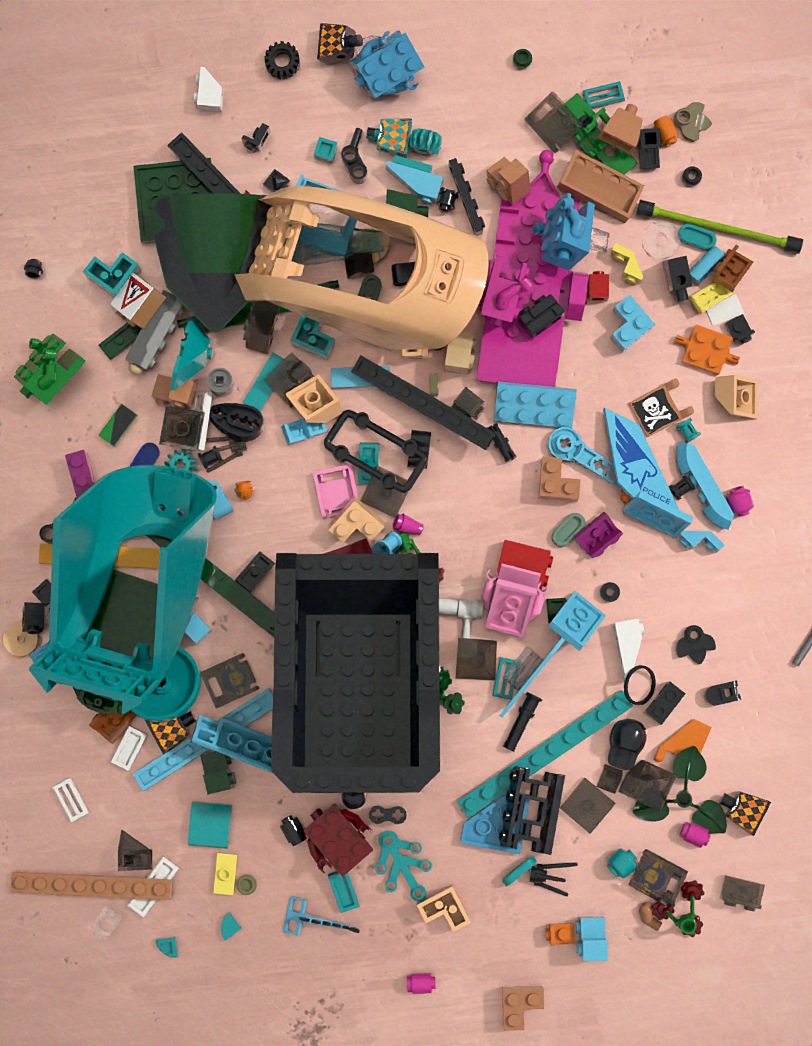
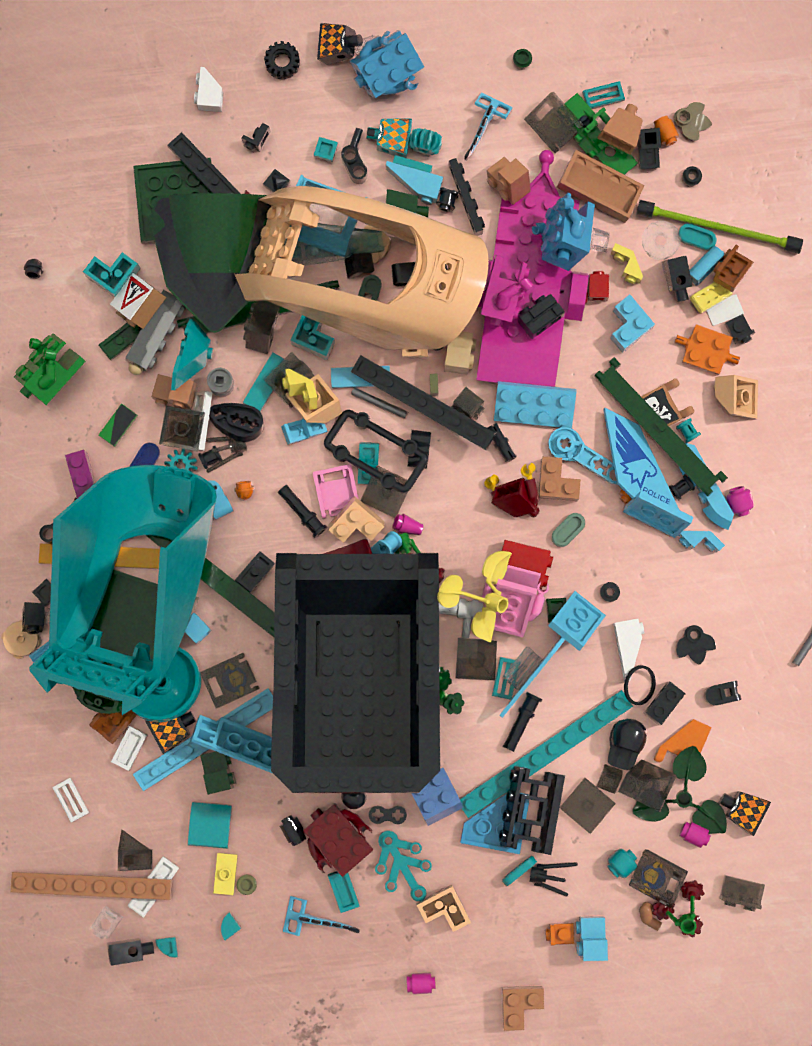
magenta bracket [573,512,623,558] -> none
none -> black torso [107,939,154,966]
none -> black pin [278,485,327,539]
none -> light yellow slope [282,369,317,410]
none -> flat silver bar [351,387,407,419]
none -> medium blue brick [412,768,464,826]
none -> light yellow plant [437,551,512,642]
none -> medium azure piece [464,92,513,161]
none -> dark red torso [484,463,540,518]
none -> dark green piece [594,357,728,497]

